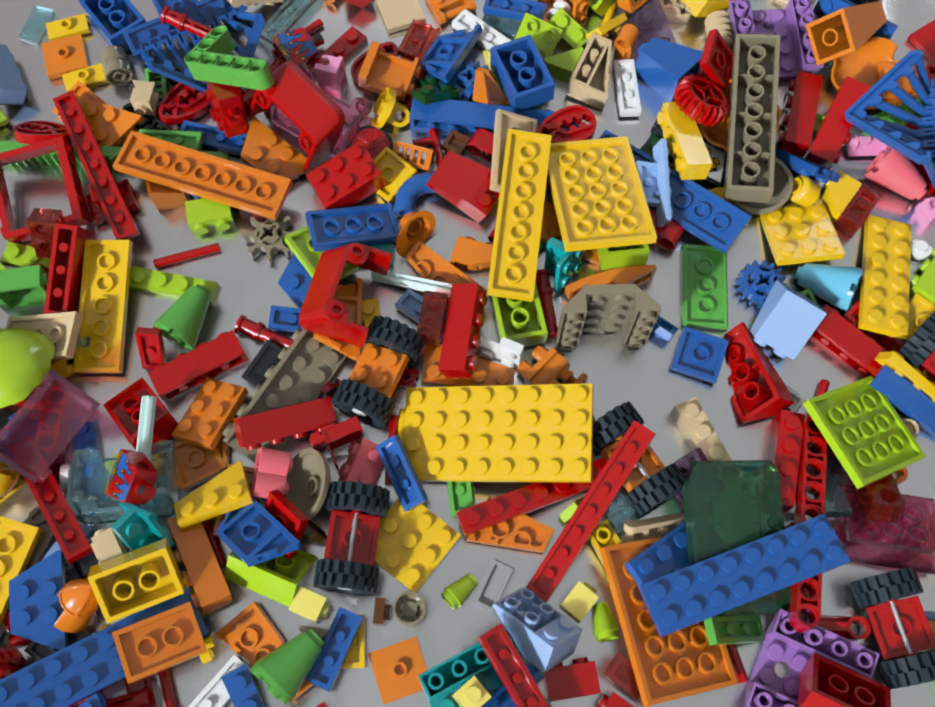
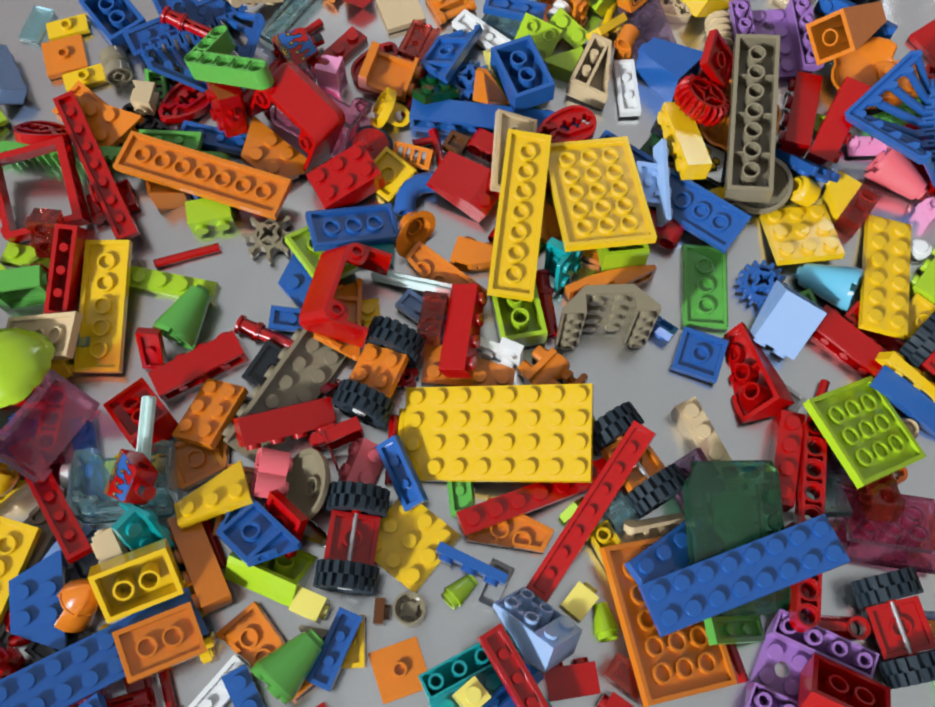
none -> blue plate [436,541,509,588]

